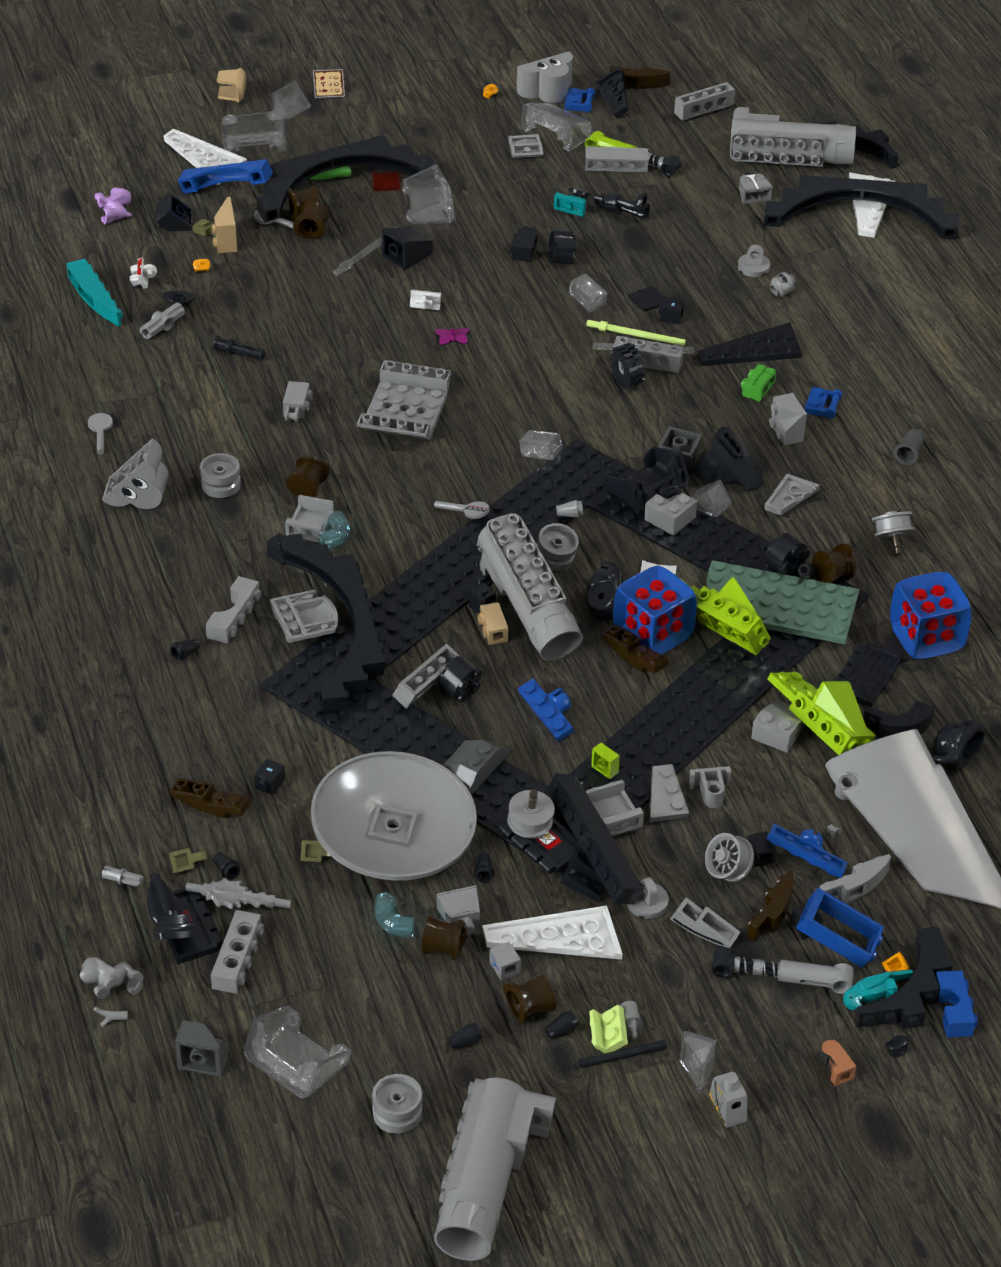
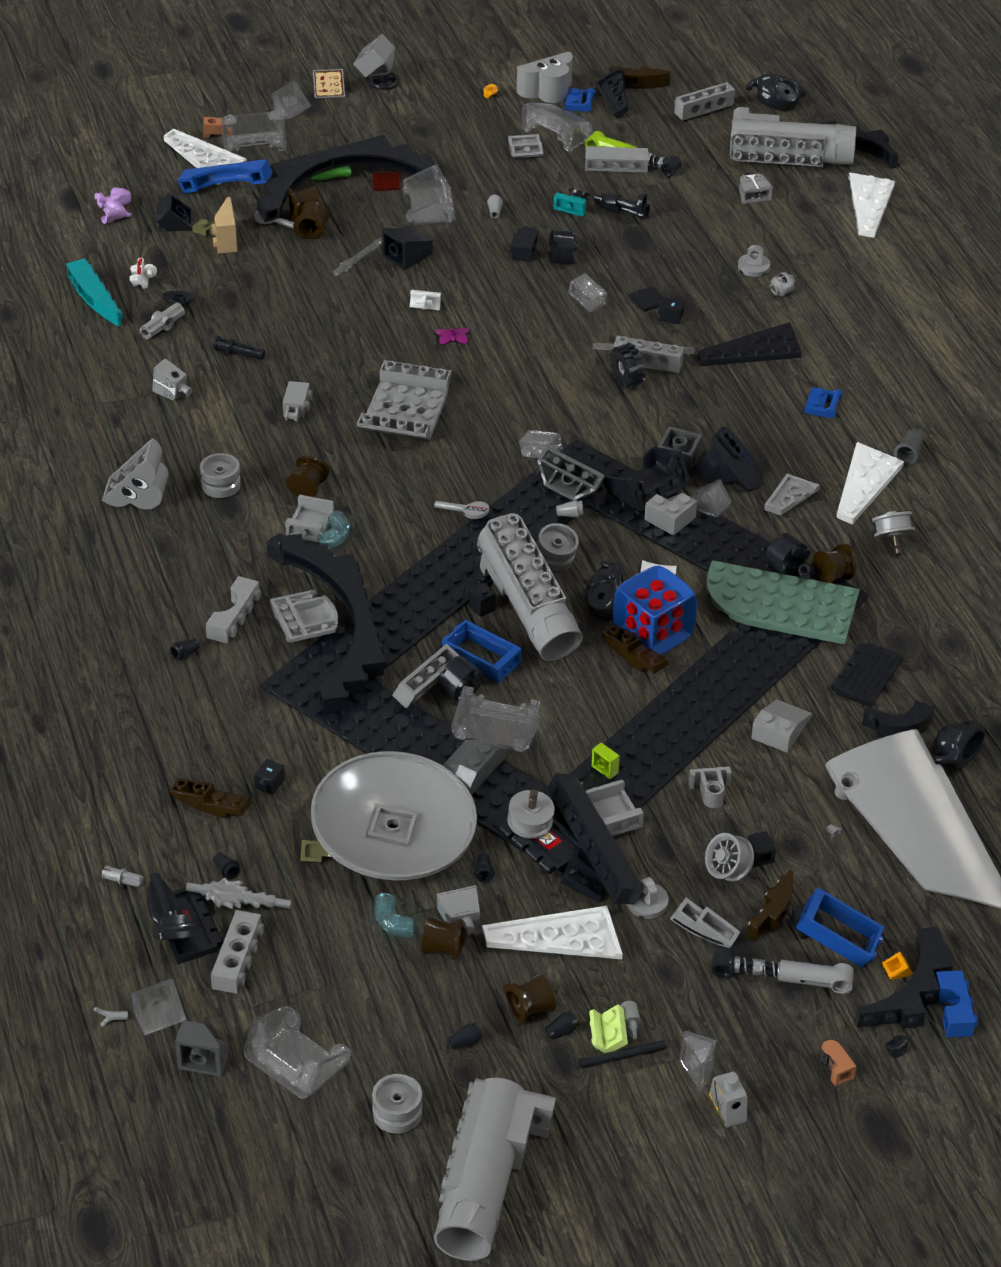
light grey animal [79,957,144,999] -> none
light grey piece [88,413,113,455] -> none
olive plate [169,848,207,873] -> none
light orange piece [193,259,210,273] -> none
tan piece [217,68,246,103] -> none
tan brick [477,602,508,645] -> none
light grey brick [490,942,521,981] -> none
blue plate [517,678,575,742] -> none
yellowish green bar [586,320,686,346] -> none
light grey wing [649,764,689,822] -> none
lime wedge [680,577,771,655] -> none
bright green brick [741,364,776,402] -> none
black arch [764,175,959,239] -> none
blue plate [766,823,848,878] -> none
lime wedge [767,672,876,755] -> none
light grey slope [769,393,807,445] -> none
light grey slope [820,854,891,904] -> none
teal animal [842,970,913,1010] -> none
blue piece [890,572,972,659] -> none
none -> clear slope [130,978,186,1035]
none -> light grey torso [152,359,192,400]
none -> nougat leg [203,117,233,138]
none -> light grey piece [353,34,400,90]
none -> blue window [442,620,521,684]
none -> clear windscreen [451,686,542,752]
none -> light grey cone [487,195,503,218]
none -> dark grey wedge [537,446,605,501]
none -> black piece [746,74,806,111]
none -> white wing [837,442,904,525]

